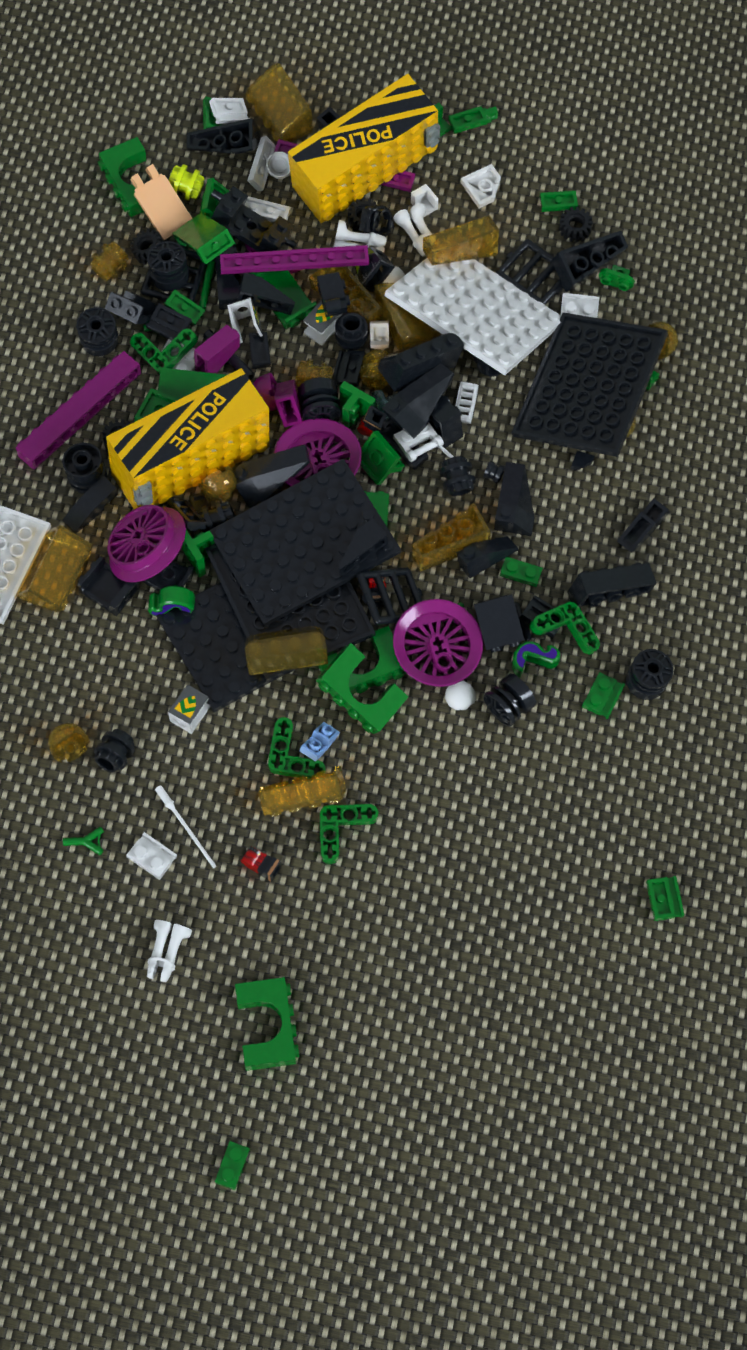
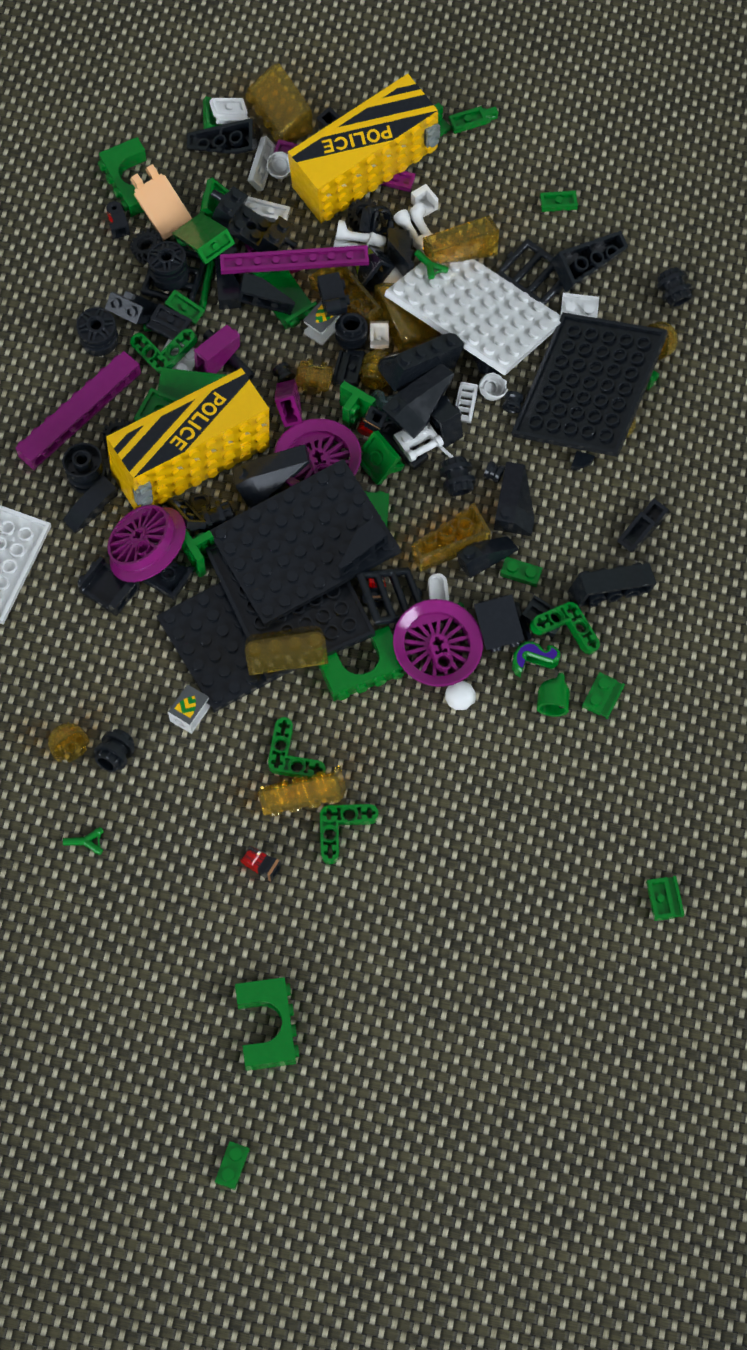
clear yellow windscreen [16,525,93,612] -> none
clear yellow piece [90,242,129,281] -> none
white plate [126,832,177,880] -> none
white piece [147,920,192,982] -> none
green animal [148,586,195,616] -> none
white piece [155,785,217,869] -> none
neon yellow piece [168,164,205,201] -> none
clear yellow cylinder [198,466,237,502] -> none
white piece [227,298,263,343] -> none
black tile [249,332,271,369] -> none
magenta cylinder [253,373,278,412] -> none
black wheel [298,377,341,421] -> none
light blue slope [300,722,340,762] -> none
green arch [315,643,408,734] -> none
white plate [461,164,501,209] -> none
black wheel [483,673,537,727] -> none
black tyre [559,207,593,243] -> none
green bracket [598,265,635,291] -> none
black wheel [626,649,674,700] -> none
none -> black leg [106,201,130,239]
none -> black wheel [272,362,296,383]
none -> black slope [385,228,414,276]
none -> green piece [414,250,449,280]
none -> white tile [428,573,449,601]
none -> white hair [479,372,508,401]
none -> black wheel [502,391,524,414]
none -> green piece [537,673,570,717]
none -> black piece [656,267,693,307]

